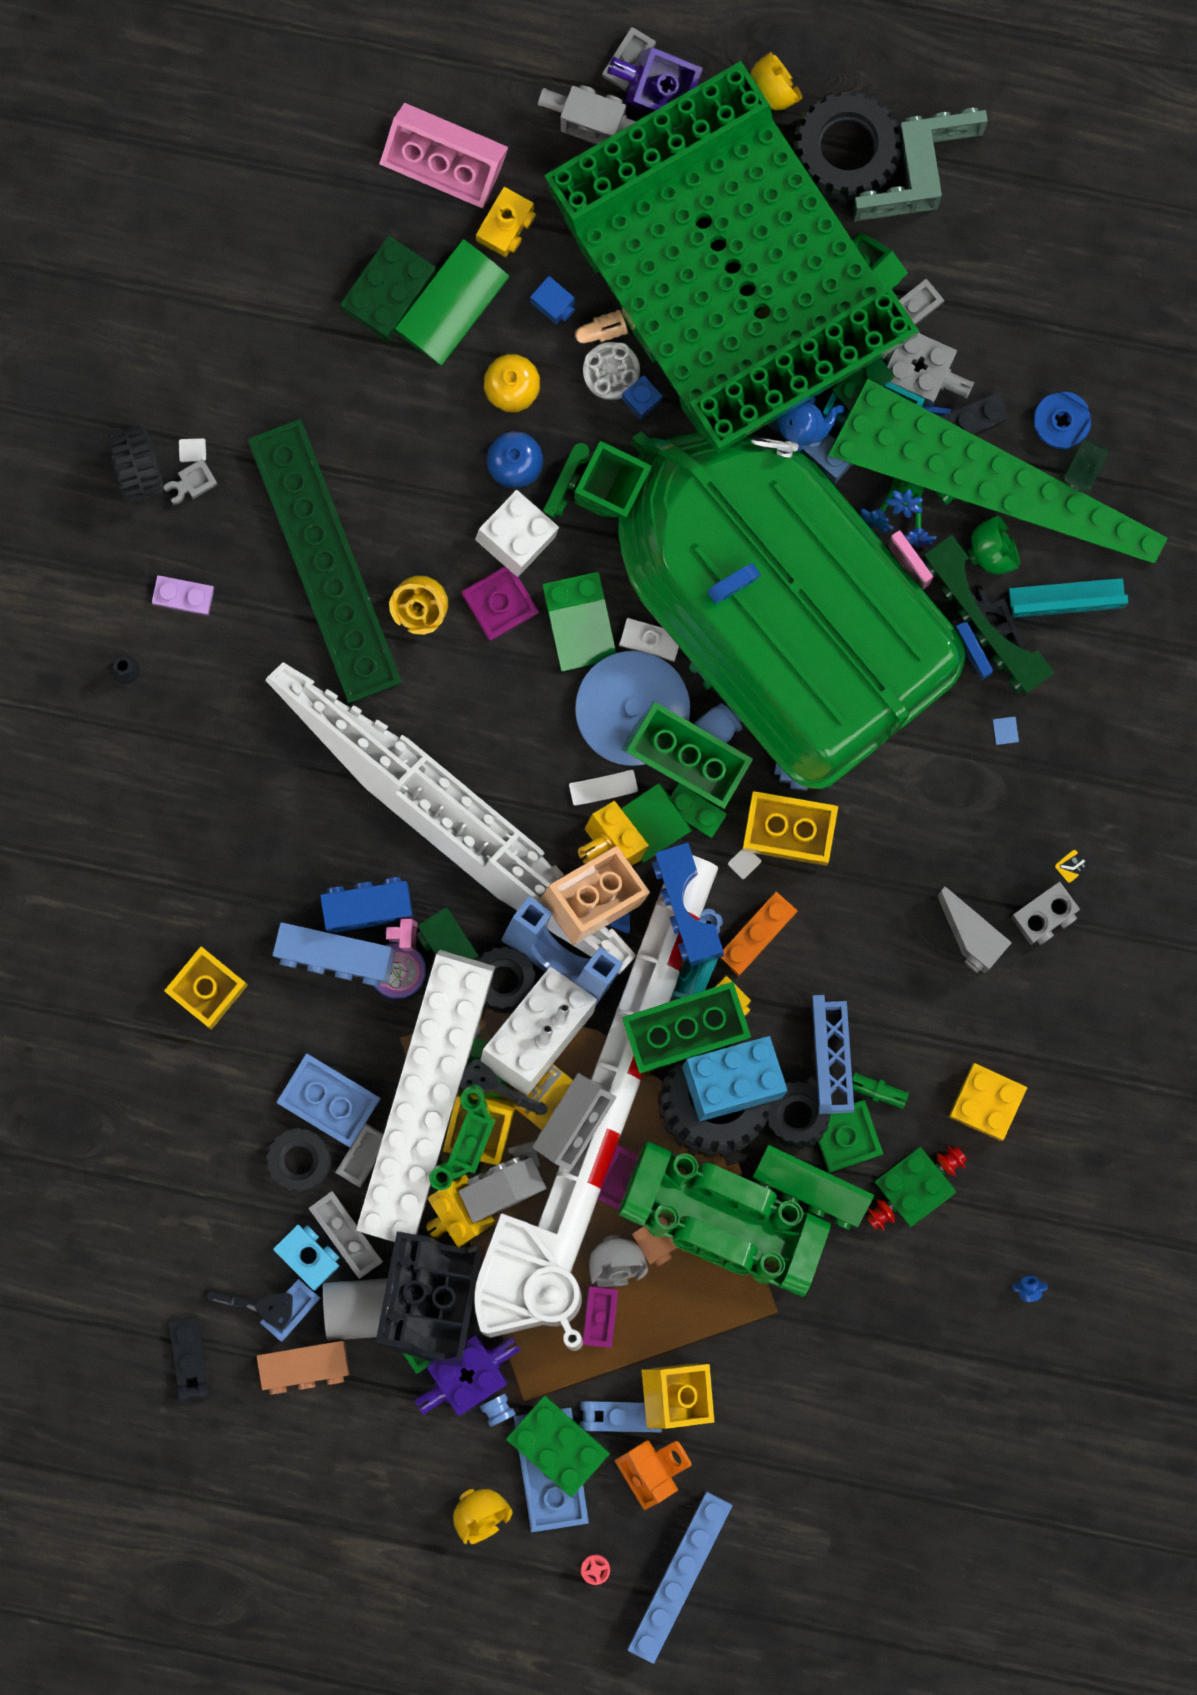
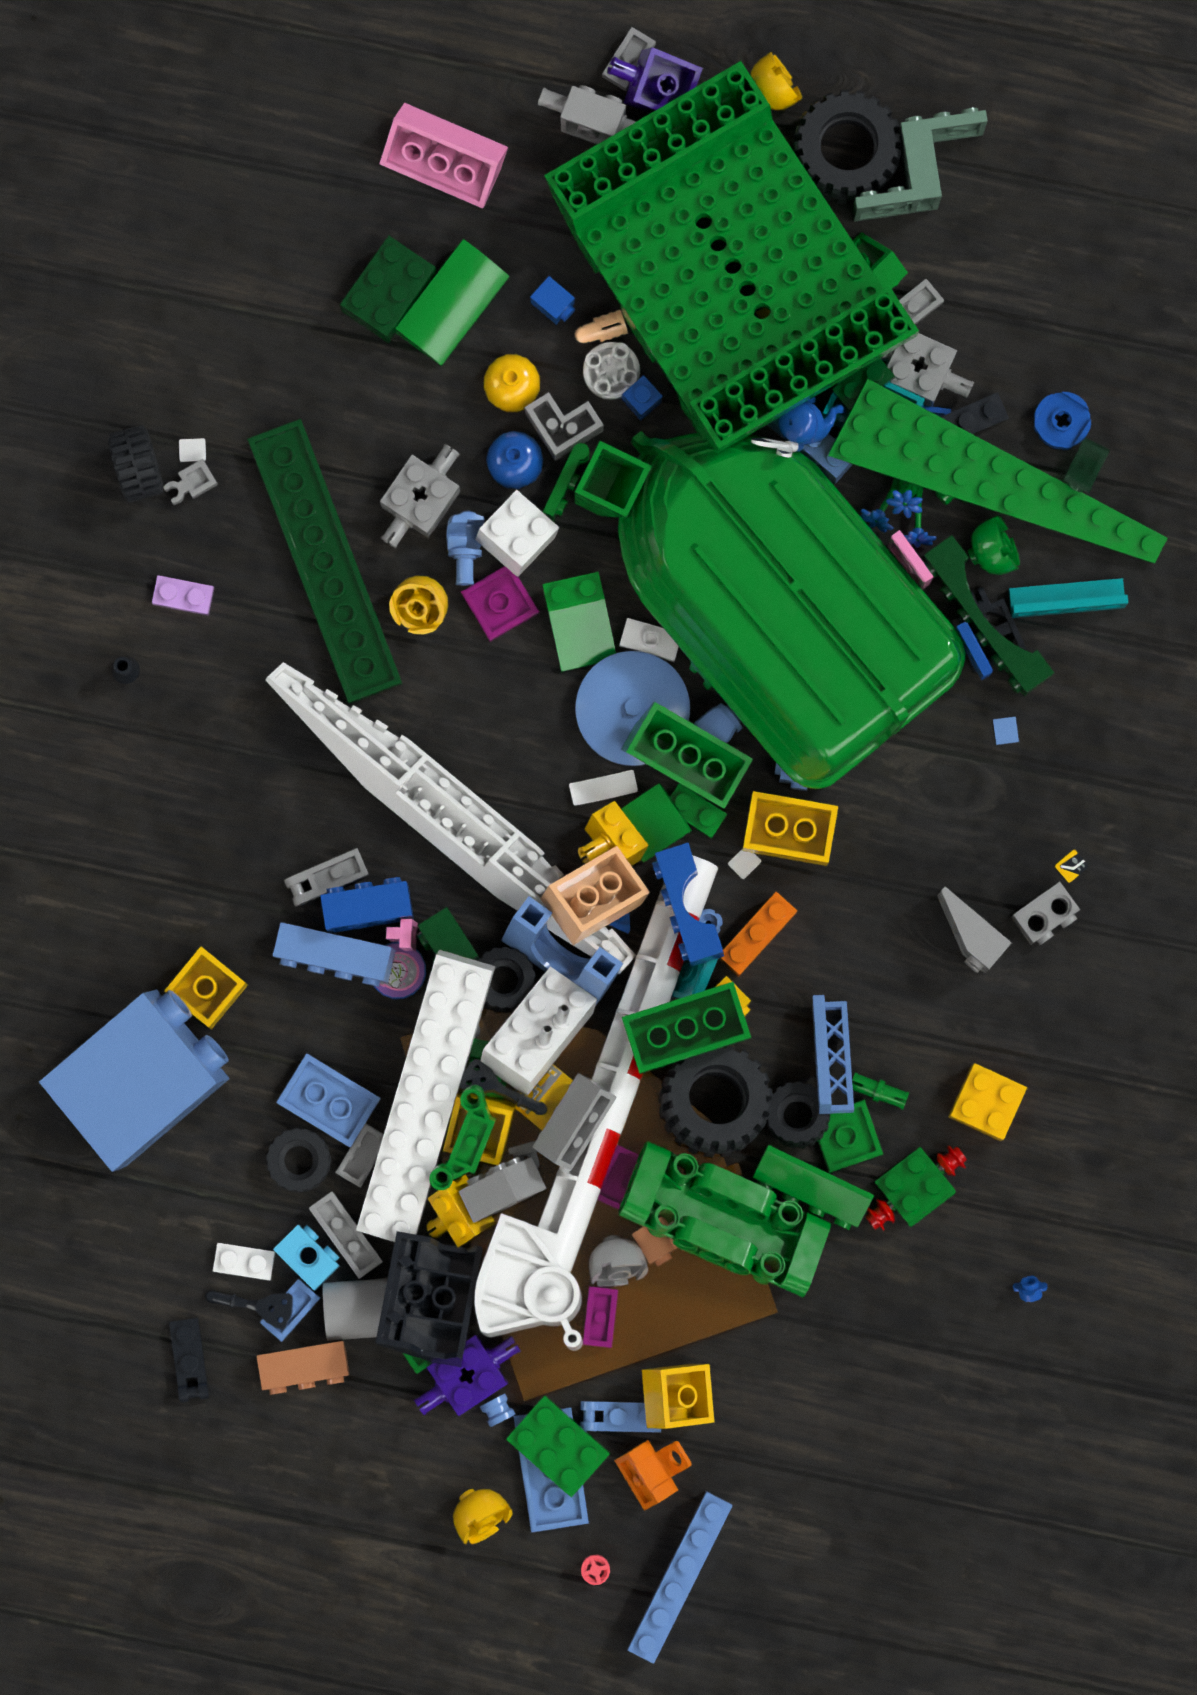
yellow brick [476,187,536,258] -> none
dark azure brick [682,1036,787,1122] -> none
blue beam [707,563,761,604] -> none
none -> medium blue brick [39,990,230,1172]
none -> white plate [213,1243,275,1280]
none -> light grey plate [284,848,369,907]
none -> light grey brick [380,444,460,548]
none -> medium blue piece [446,511,485,586]
none -> light grey brick [525,392,604,461]

